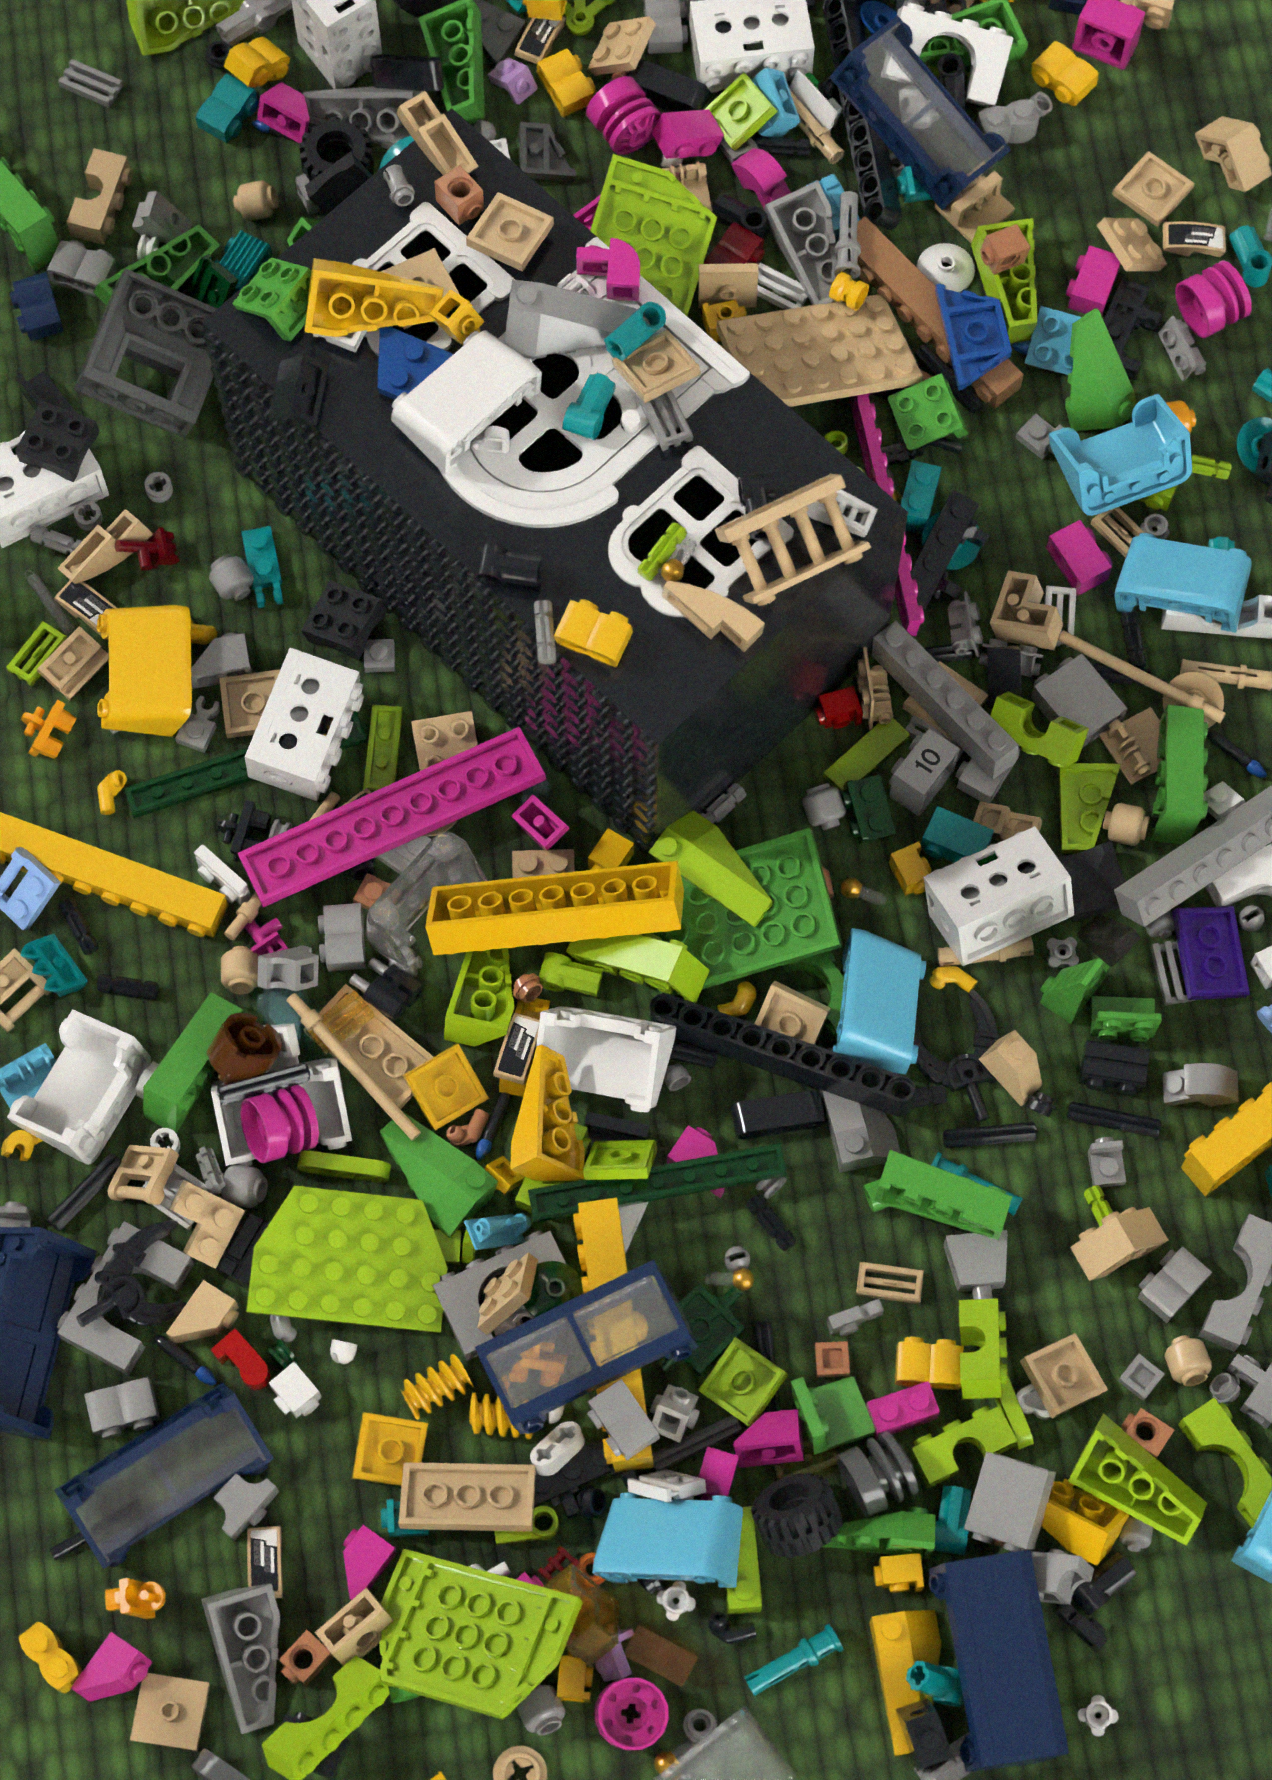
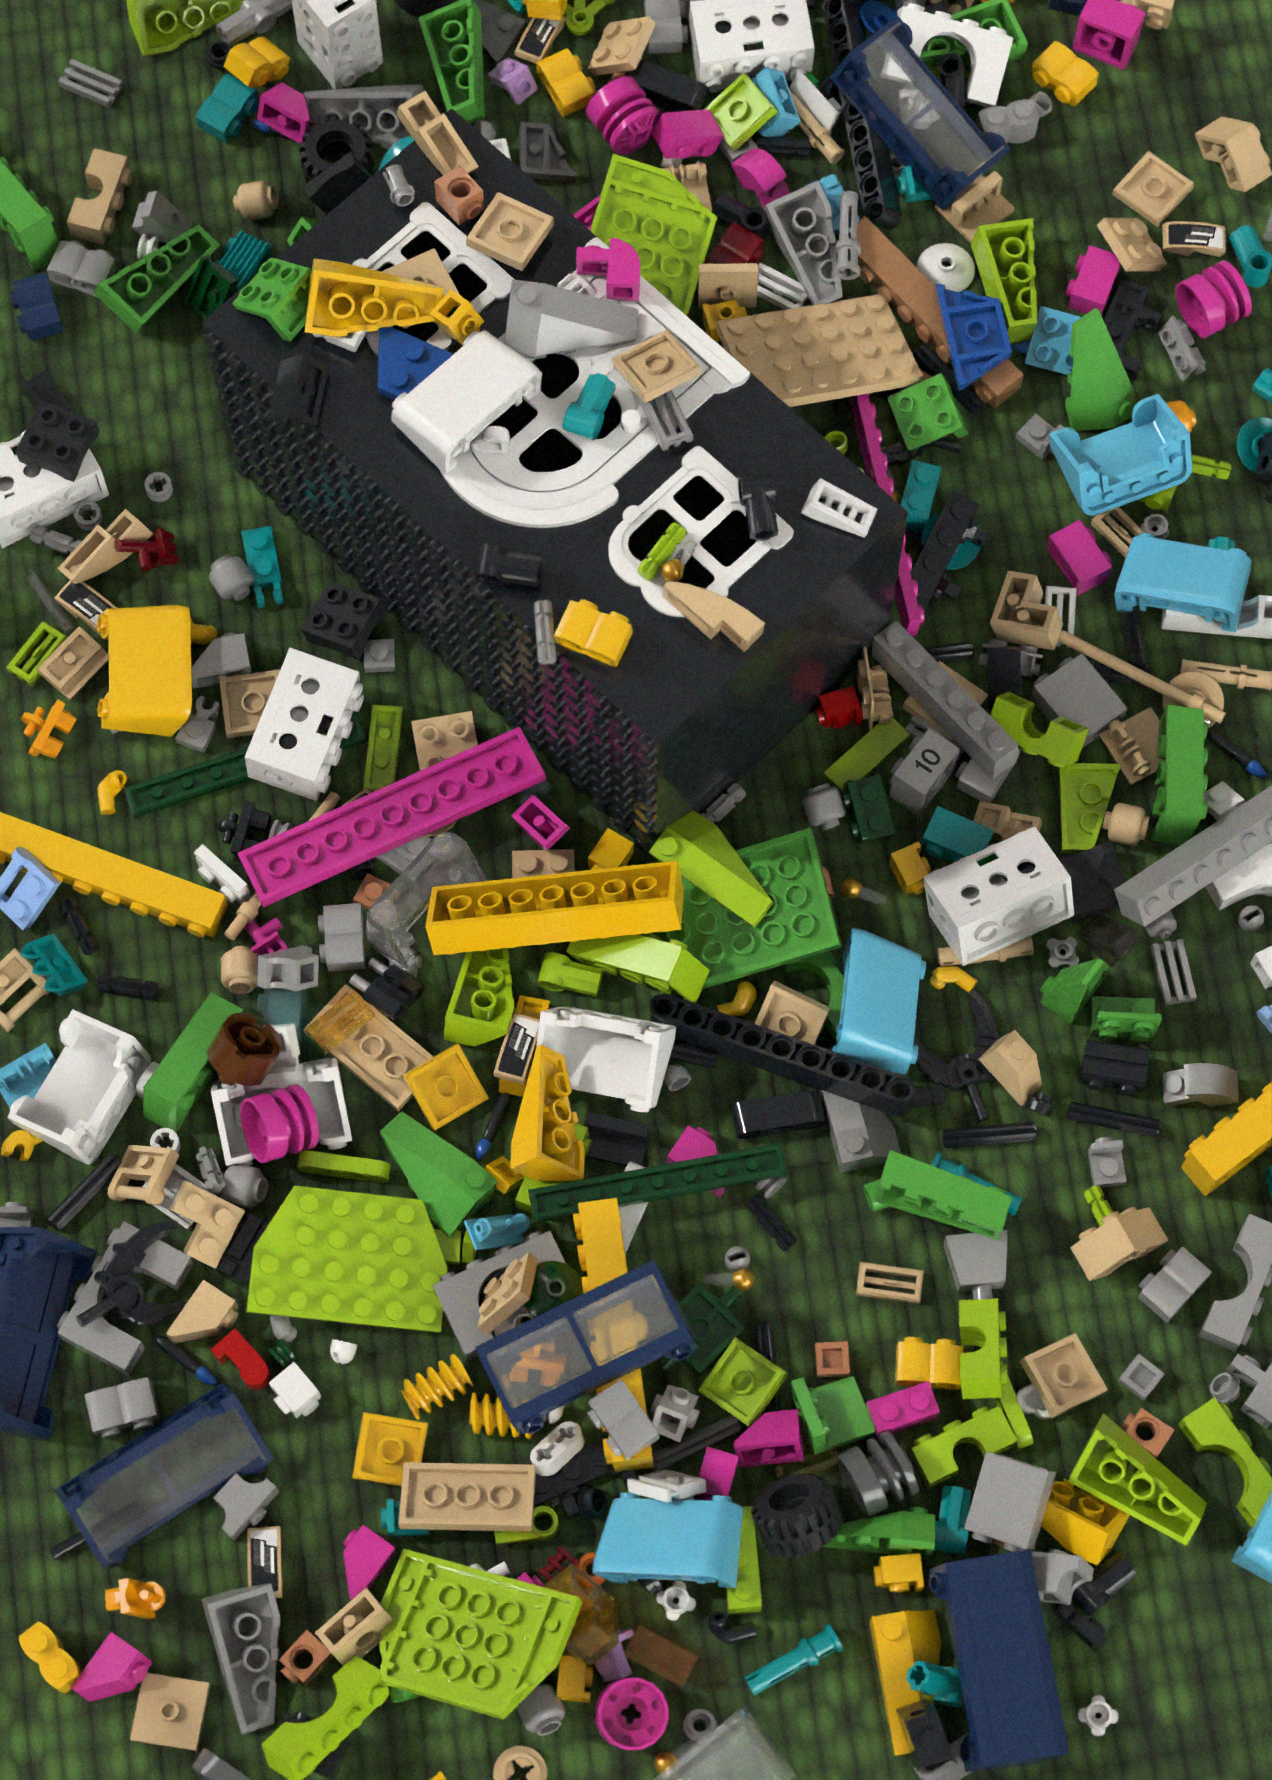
dark grey piece [73,268,217,438] -> none
axle [217,1063,310,1104] -> none
tan bar [286,992,421,1141] -> none
light grey tile [296,174,320,215] -> none
black beam [370,54,445,91] -> none
nougat arm [446,1109,490,1146] -> none
nougat plate [513,973,543,1003] -> none
lime tile [583,1140,657,1180] -> none
teal piece [604,302,666,361] -> none
tan fence [714,474,871,606] -> none
light grey plate [827,1299,884,1336] -> none
yellow wheel [829,272,869,311] -> none
light grey hinge [948,592,983,657] -> none
nougat brick [980,224,1031,274] -> none
light grey piece [1118,1516,1153,1552] -> none
tan head [1164,1335,1212,1387] -> none
dark purple tile [1172,906,1250,1000] -> none

